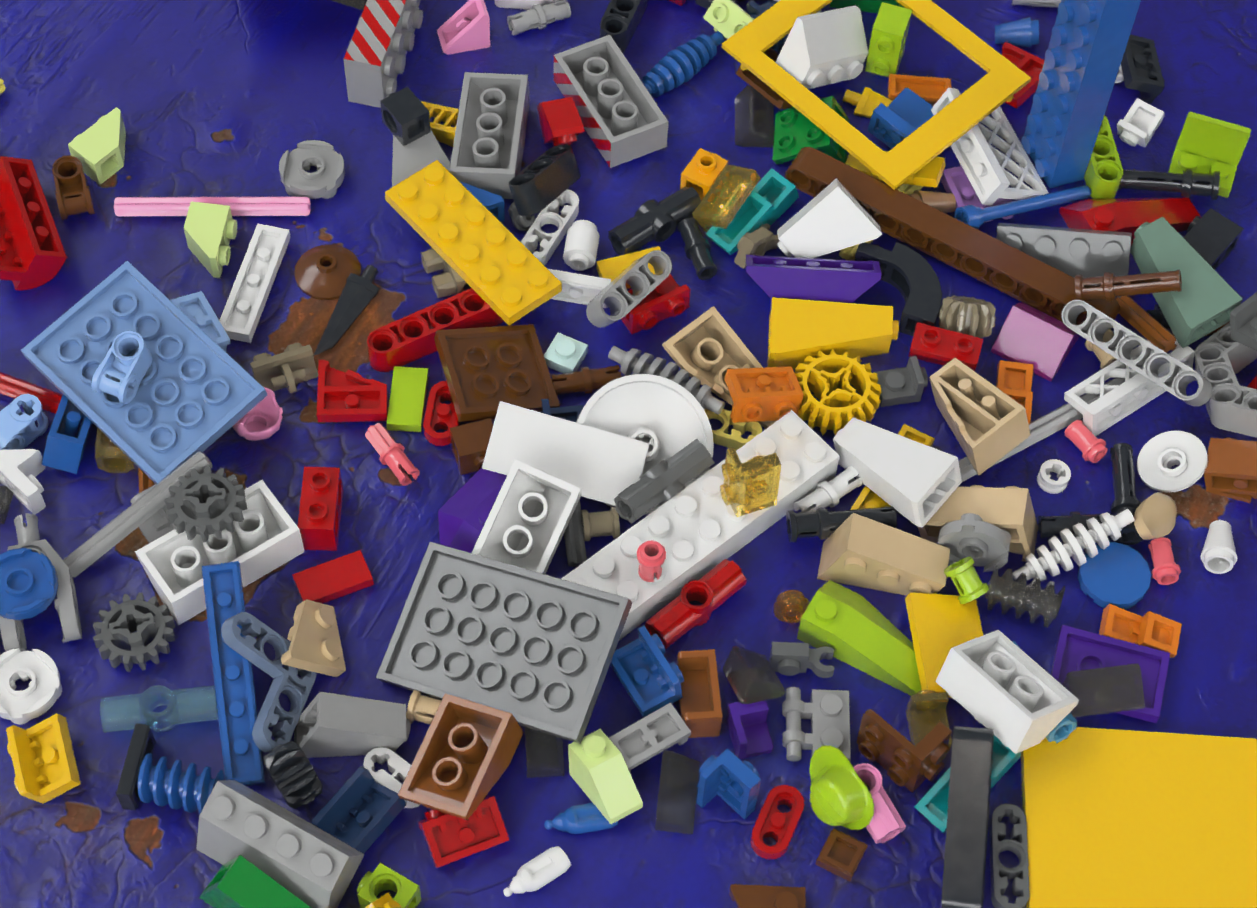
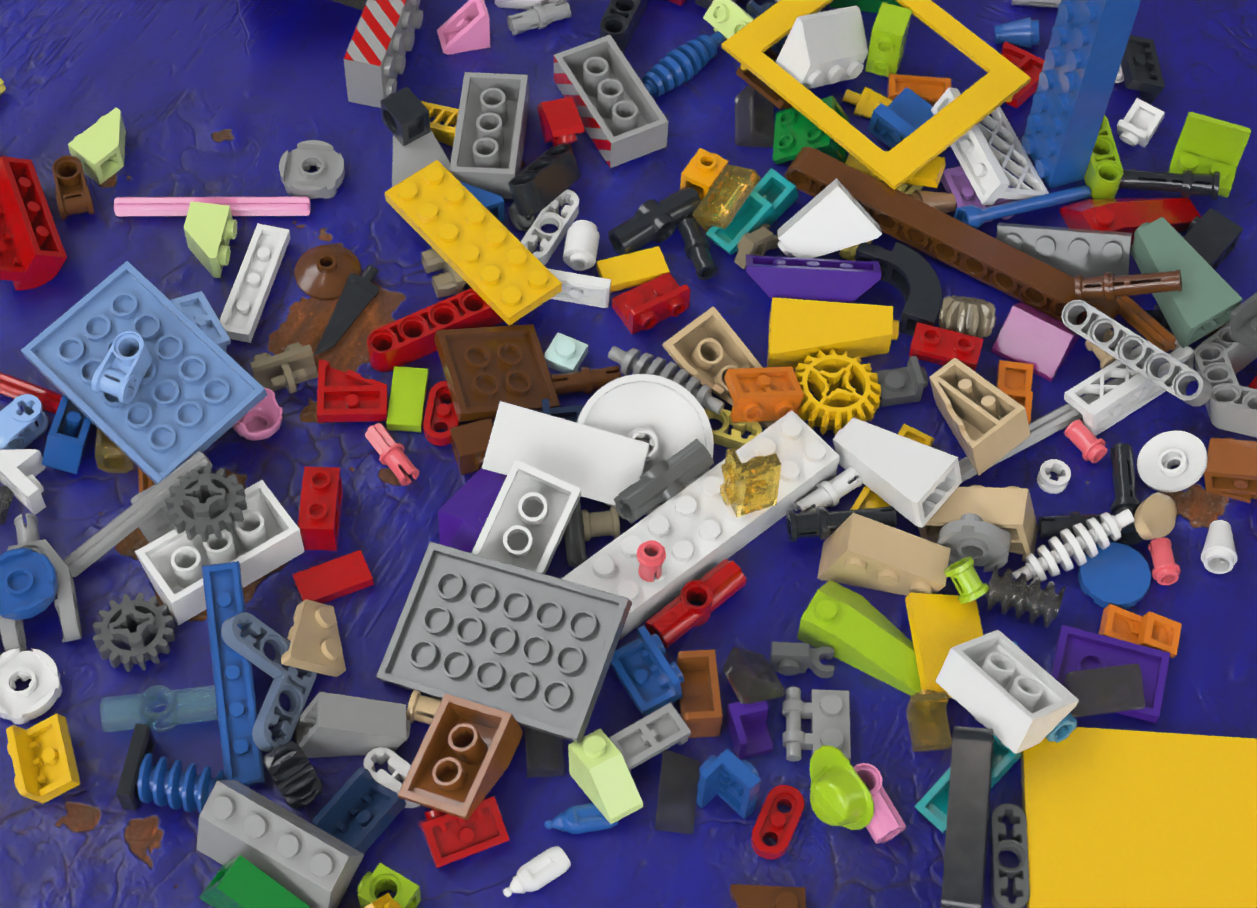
light grey beam [586,250,672,328] -> none
clear orange plate [774,590,810,623] -> none
reddish brown tile [816,828,868,882] -> none
reddish brown bracket [856,709,952,793] -> none

